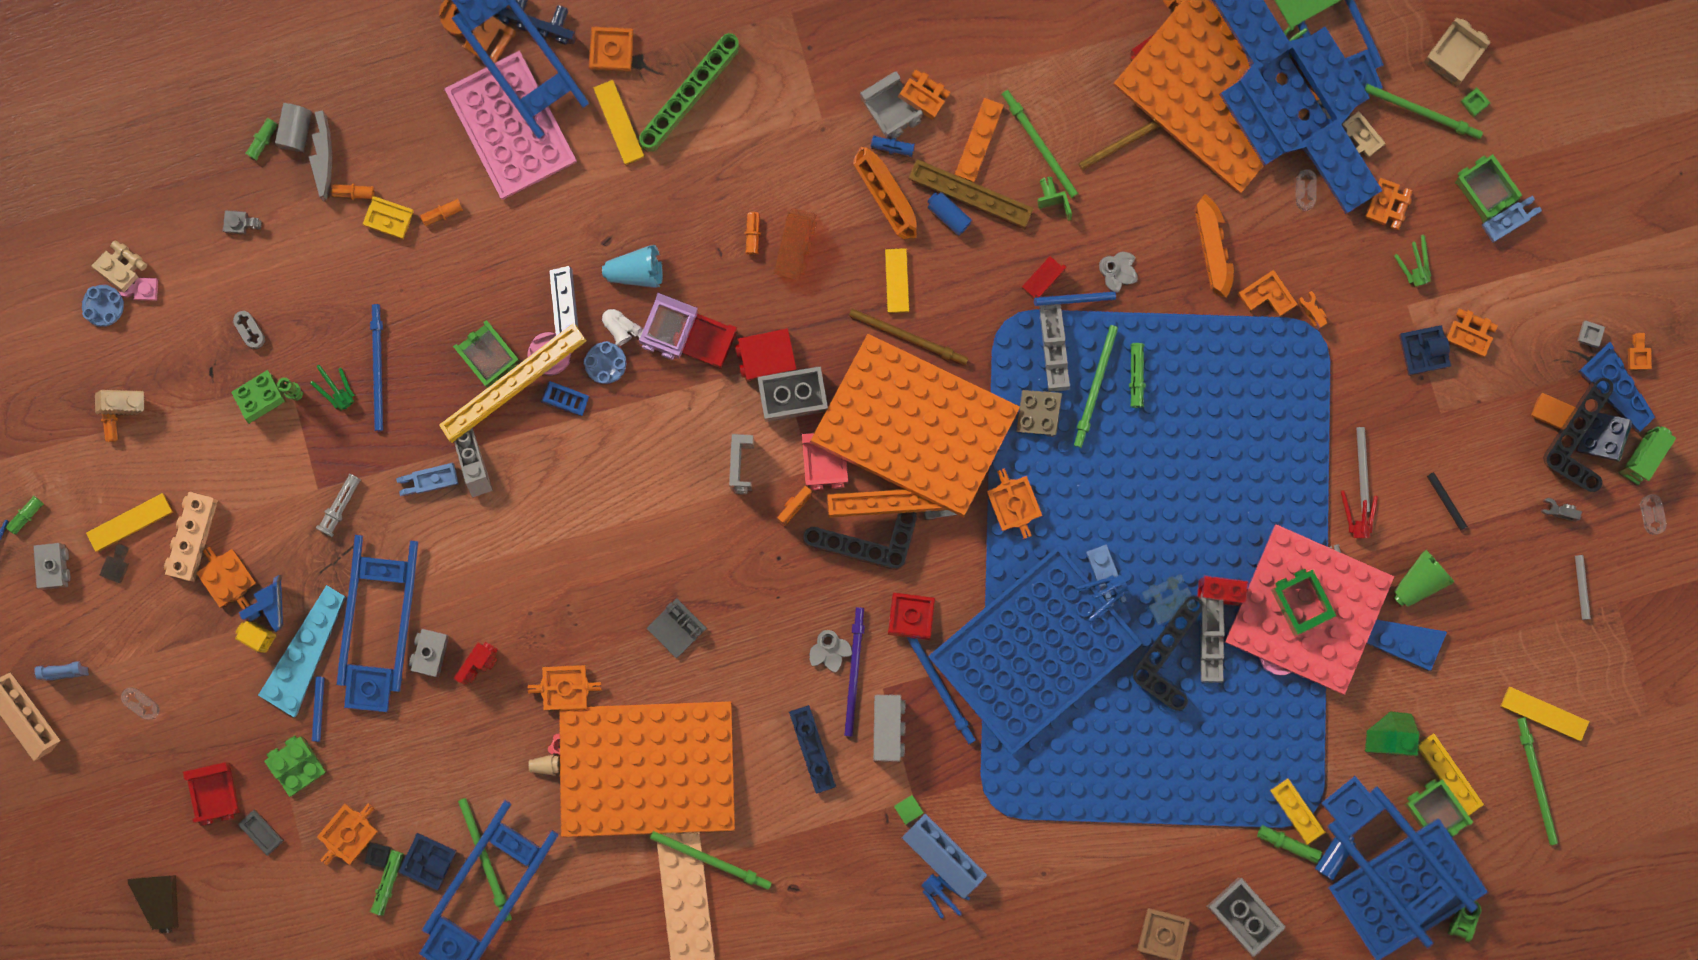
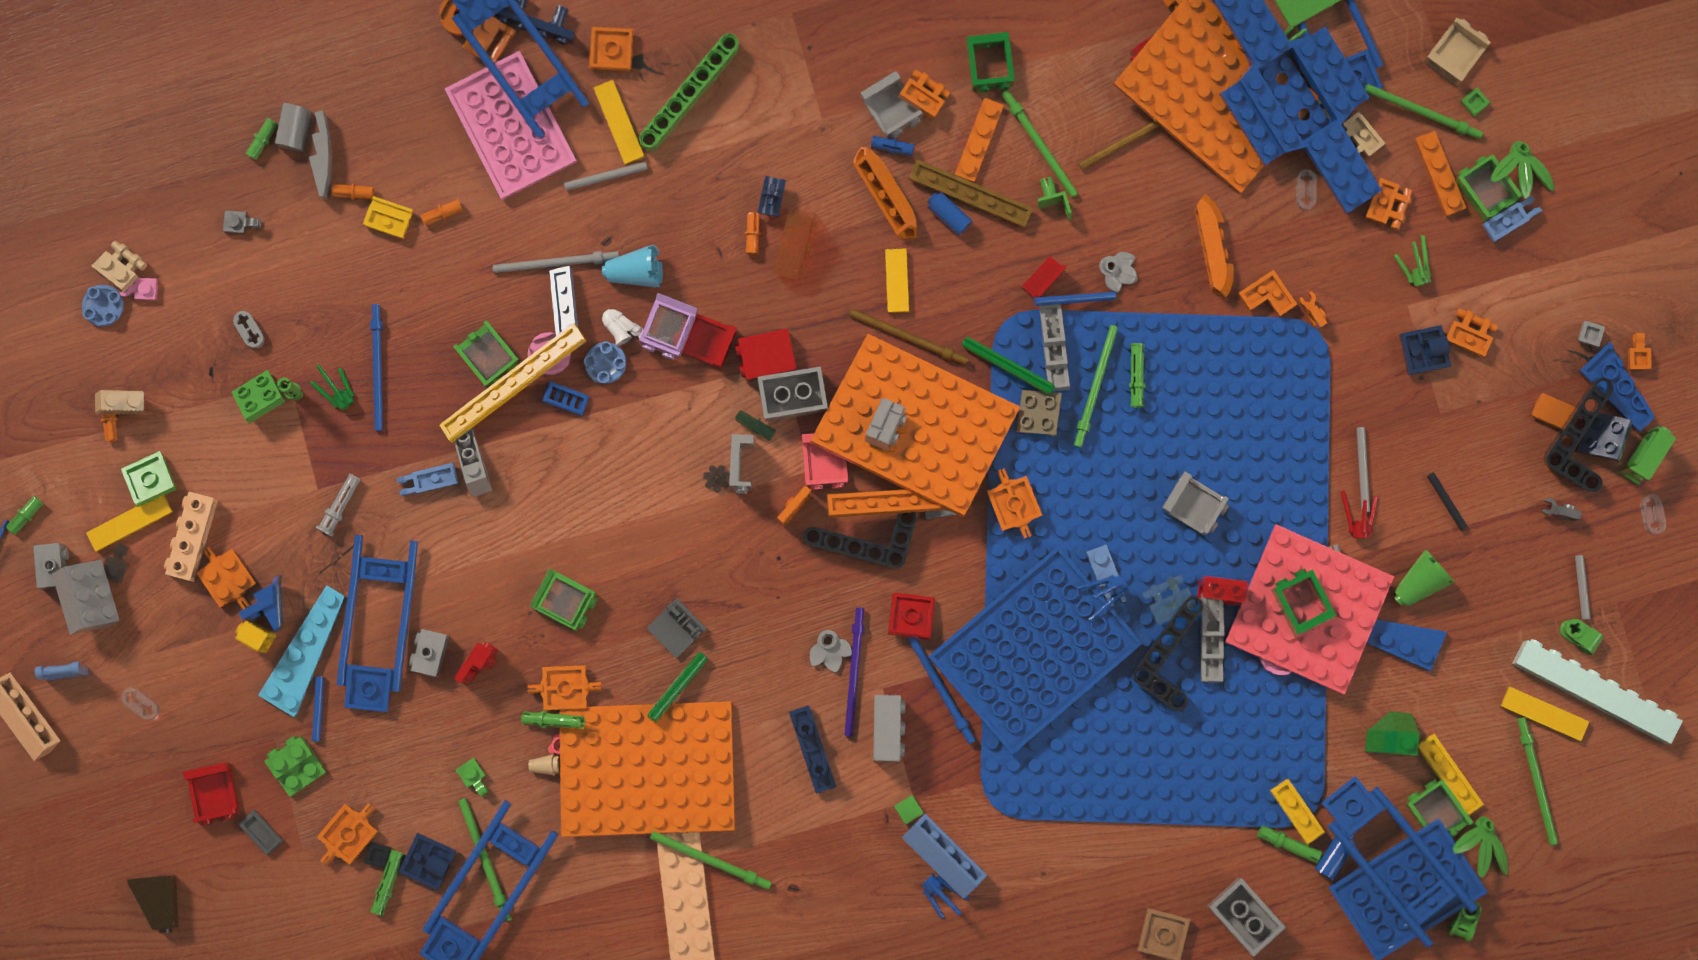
none -> light grey brick [52,559,120,635]
none -> plate [121,451,177,507]
none -> bright green plate [456,758,489,797]
none -> light grey bar [493,251,619,273]
none -> bright green pin [521,711,586,730]
none -> window [529,568,598,631]
none -> light grey bar [564,162,648,191]
none -> green axle [647,652,708,722]
none -> clear smoke plant [703,465,730,492]
none -> clear green axle [735,410,776,441]
none -> dark blue hips [758,176,786,218]
none -> light grey brick [865,398,907,451]
none -> green axle [962,337,1055,395]
none -> green window [966,32,1015,93]
none -> light grey panel [1161,472,1229,536]
none -> orange plate [1414,131,1466,217]
none -> bright green plant [1453,816,1508,878]
none -> bright green plant [1491,141,1554,198]
none -> light aqua brick [1512,639,1682,744]
none -> bright green piece [1560,619,1604,655]

